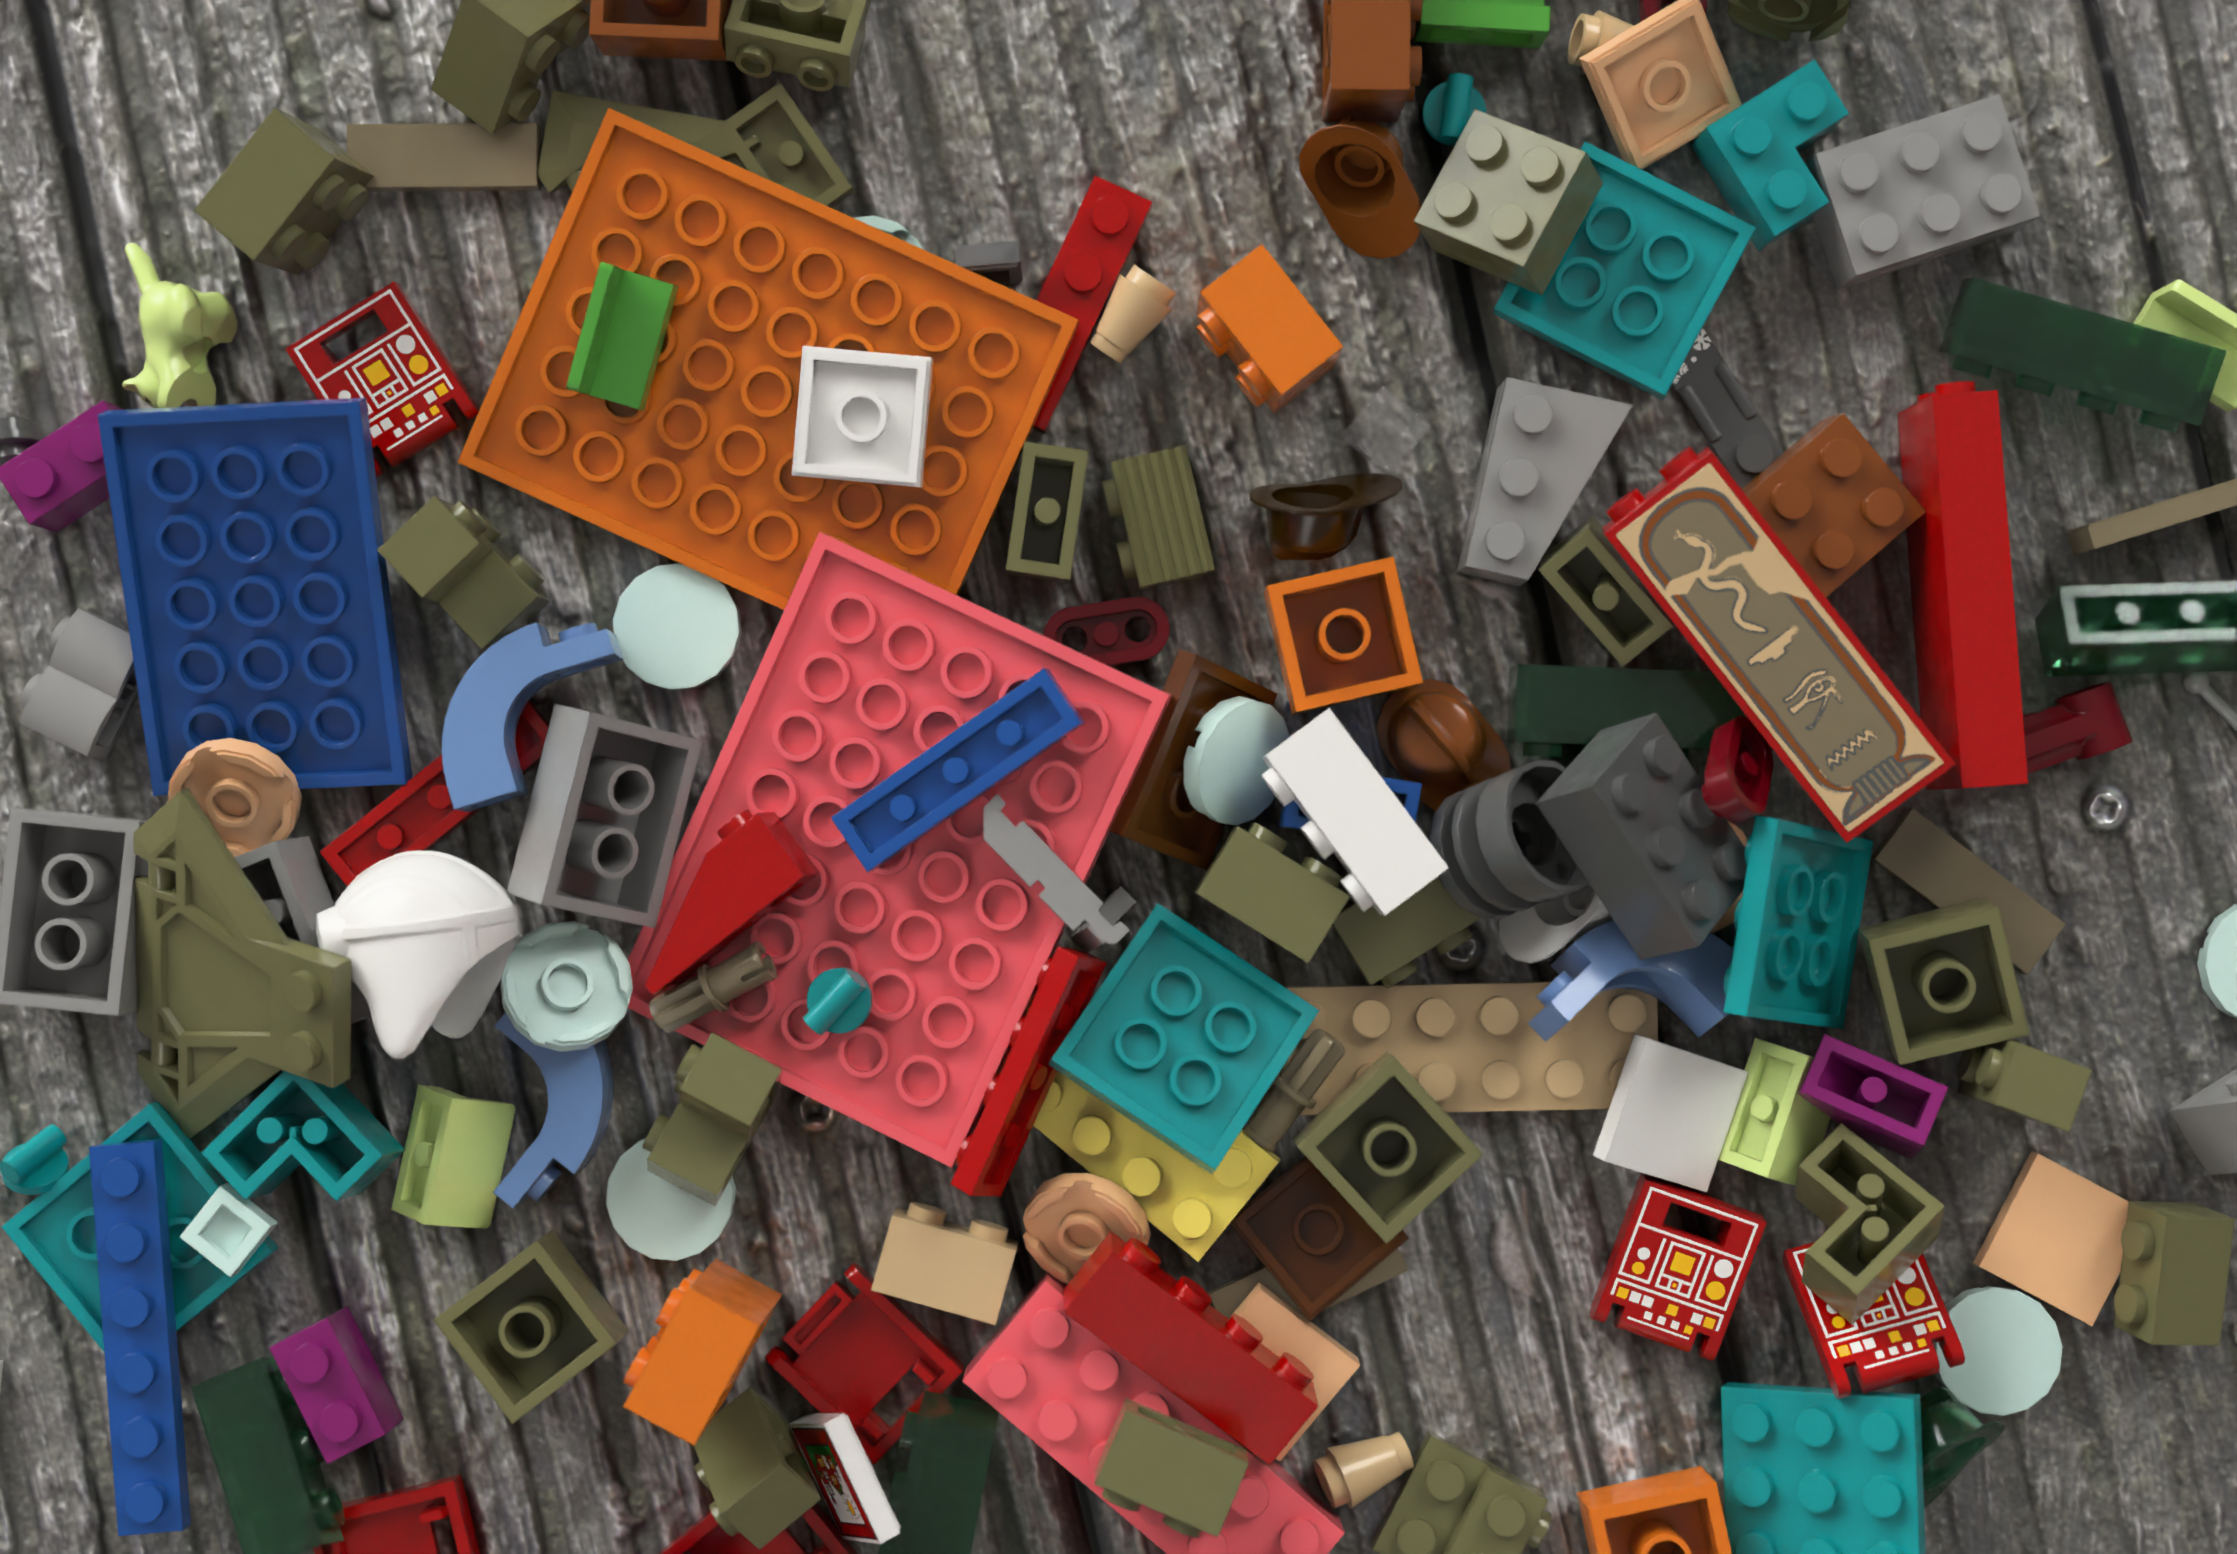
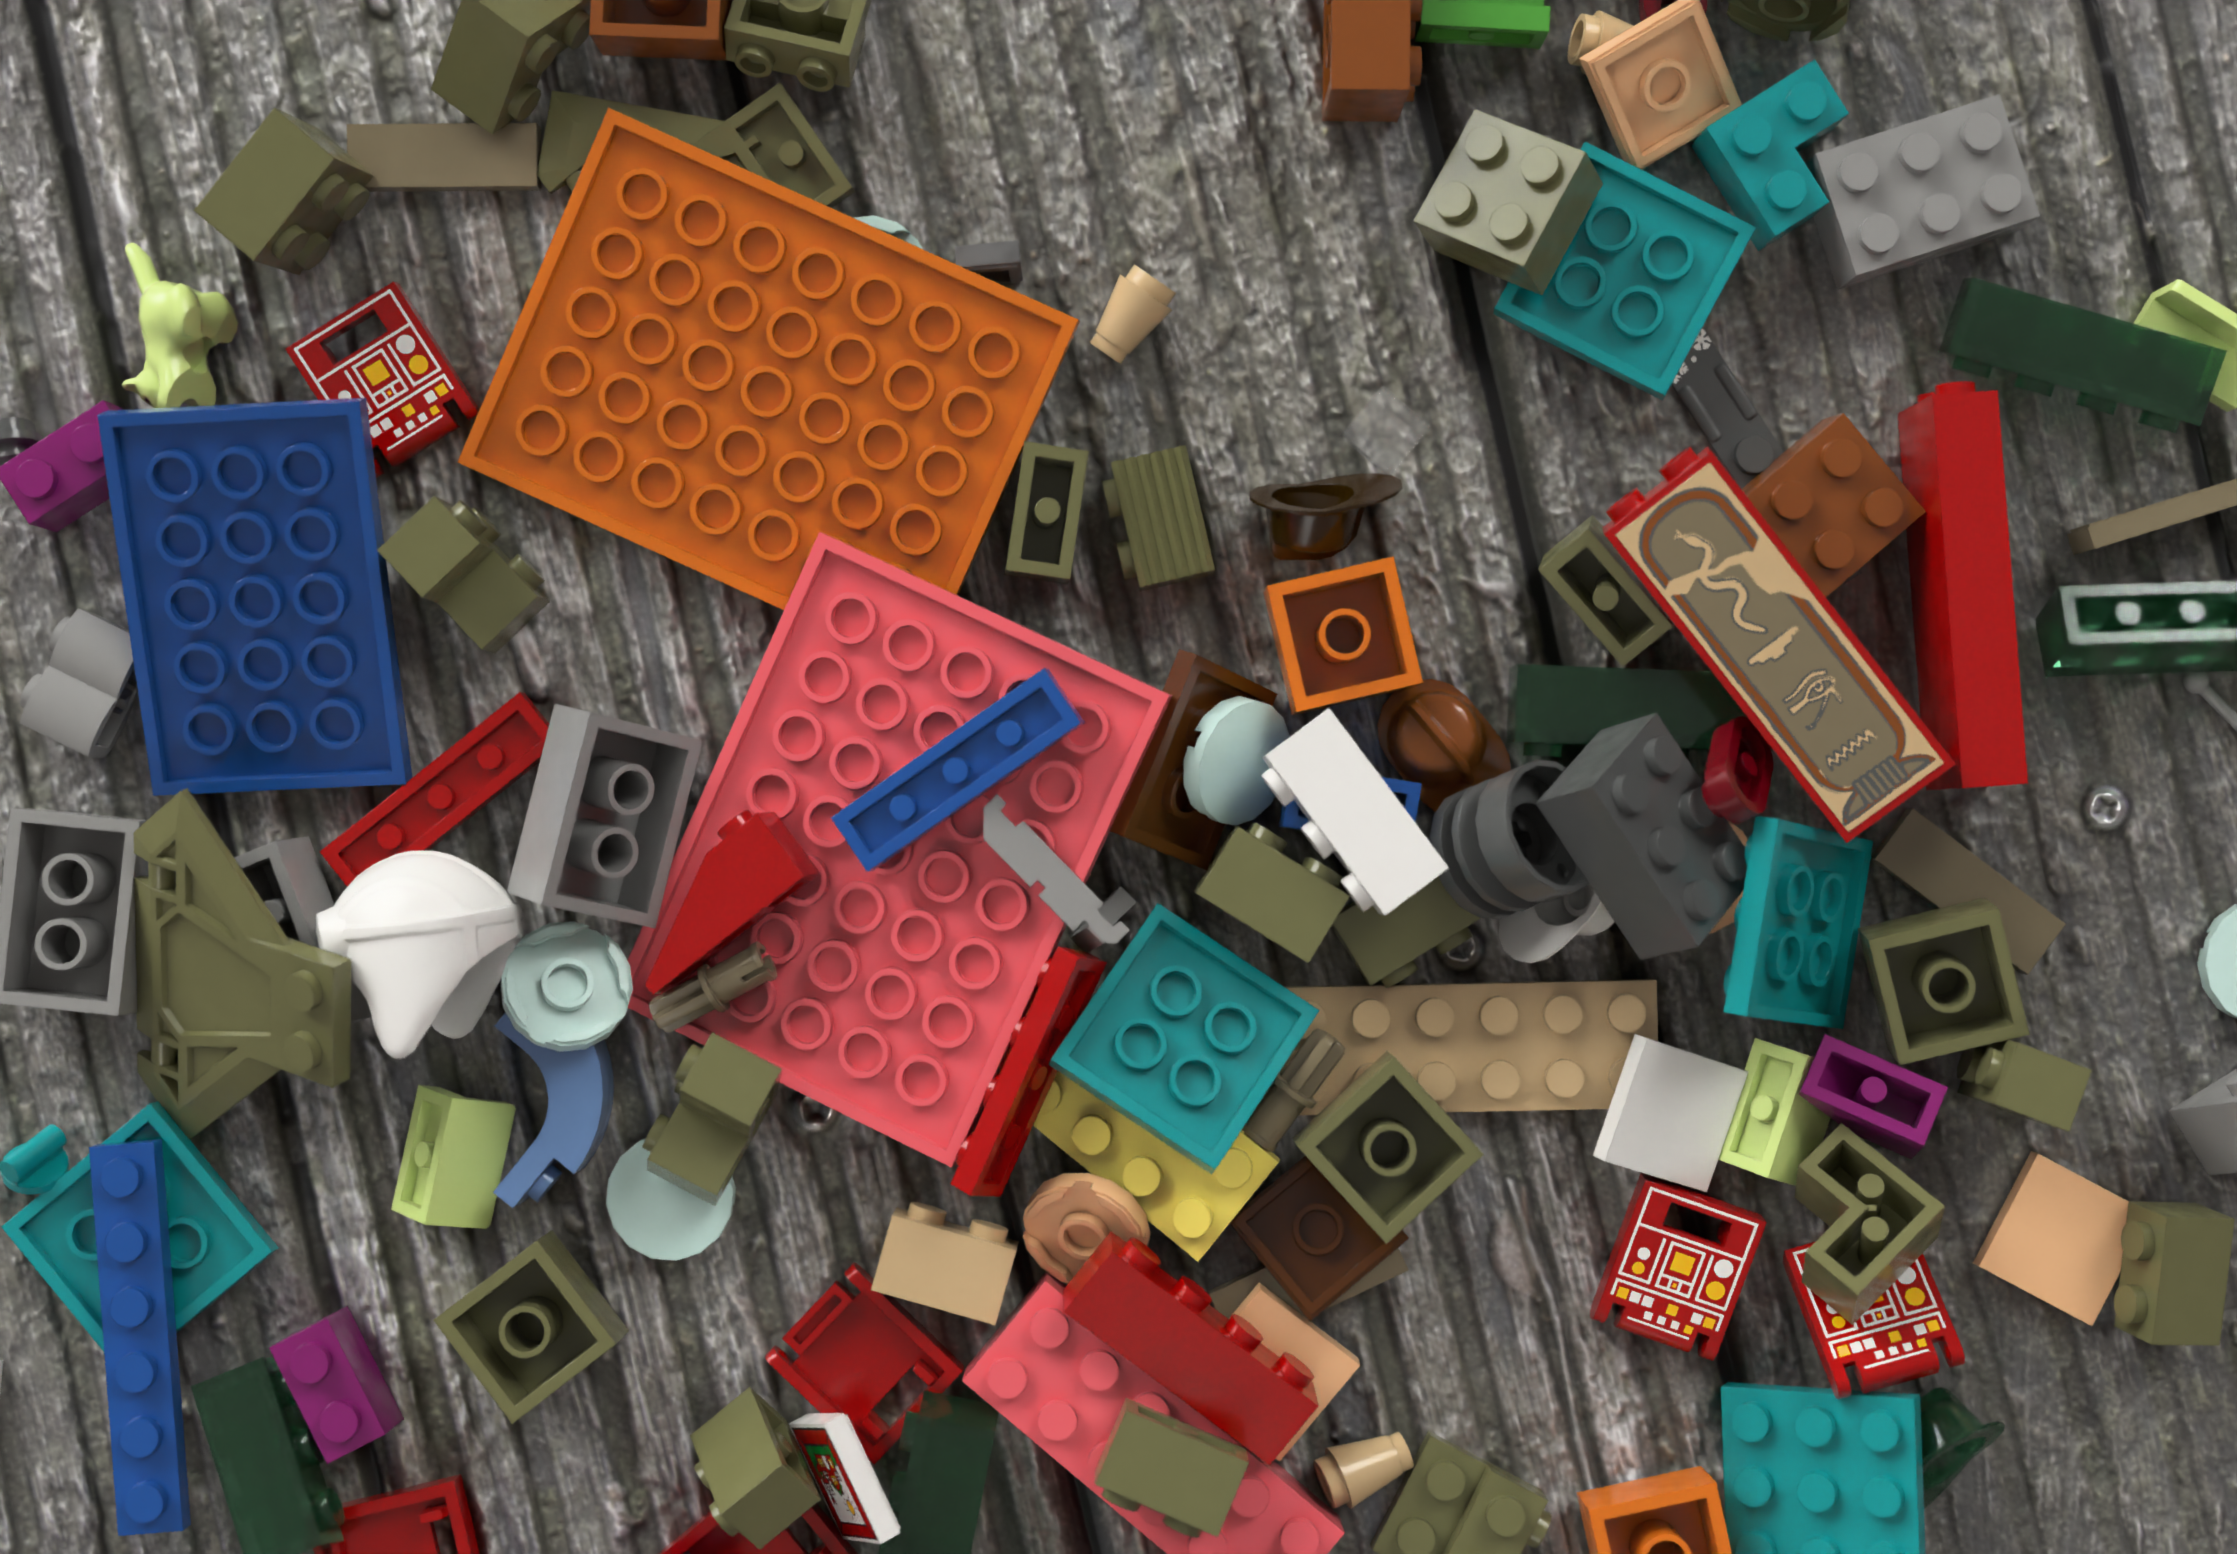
light nougat tile [167,738,302,857] -> none
light aqua plate [180,1183,278,1277] -> none
teal brick [201,1071,405,1201] -> none
medium blue arch [442,622,623,813] -> none
bright green panel [566,262,679,411] -> none
light aqua tile [613,563,742,691] -> none
orange brick [623,1259,782,1445] -> none
white tile [792,346,934,488] -> none
teal plate [803,967,873,1035] -> none
red plate [1033,175,1152,434] -> none
dark red plate [1043,597,1170,667] -> none
orange brick [1195,244,1343,414] -> none
dark orange piece [1299,114,1421,259] -> none
teal plate [1422,73,1486,146] -> none
light grey wedge [1457,377,1633,586] -> none
medium blue arch [1528,920,1734,1042] -> none
light aqua tile [1933,1285,2063,1416] -> none
dark red piece [2023,681,2133,774] -> none

